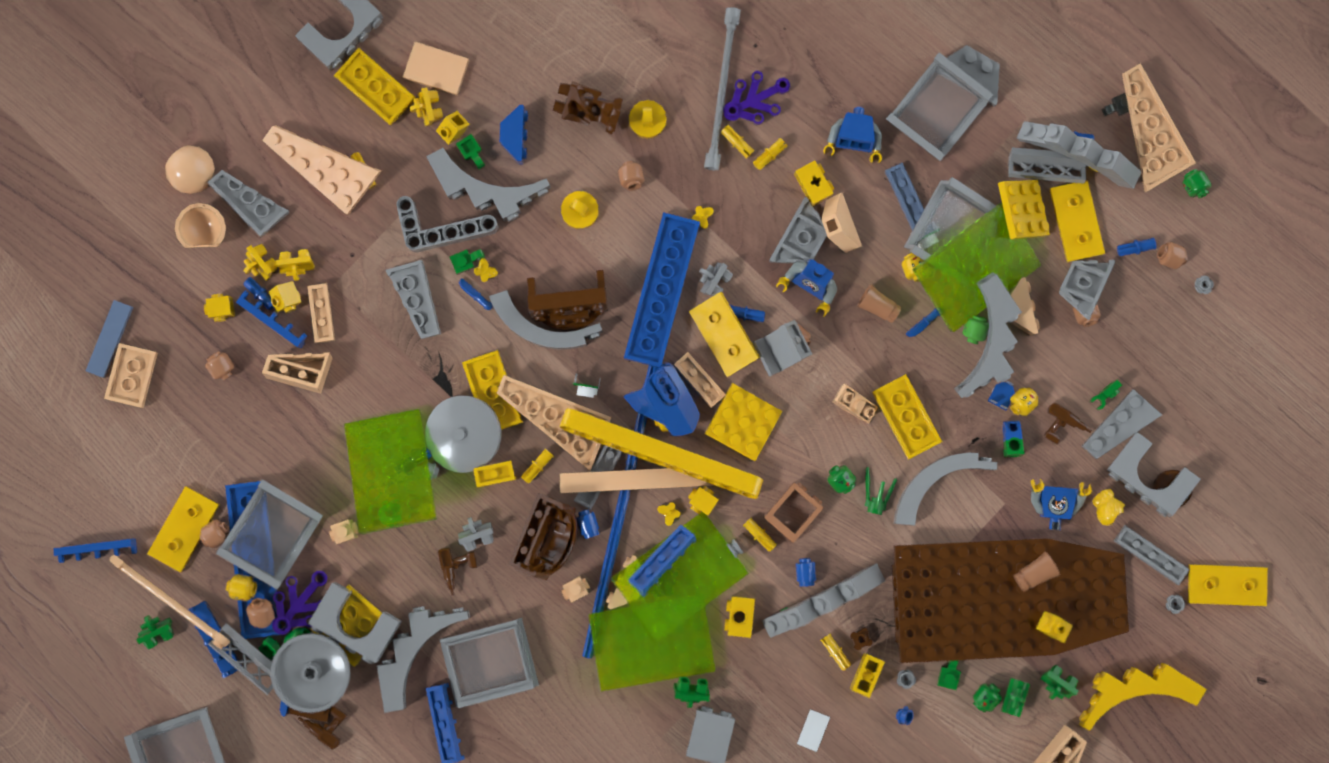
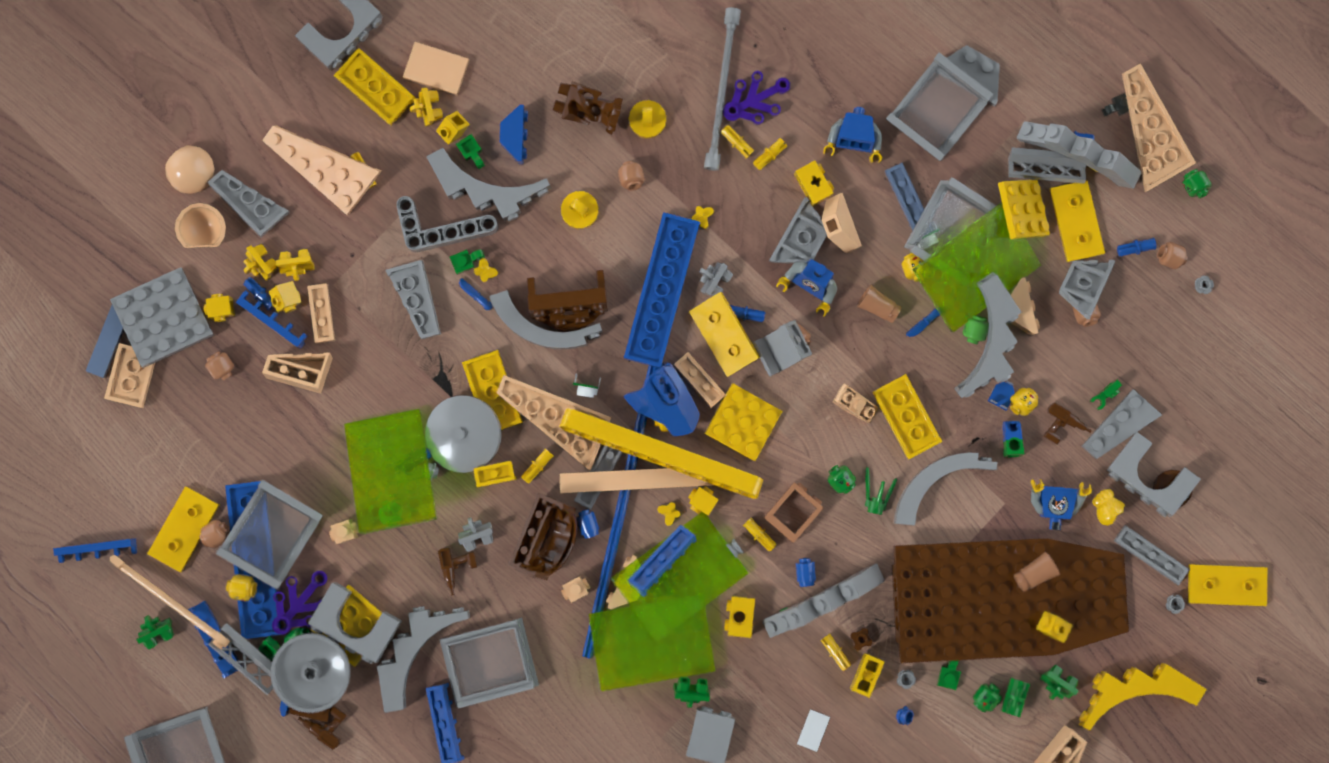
nougat head [246,598,275,628] -> none
none -> light grey plate [110,267,214,368]

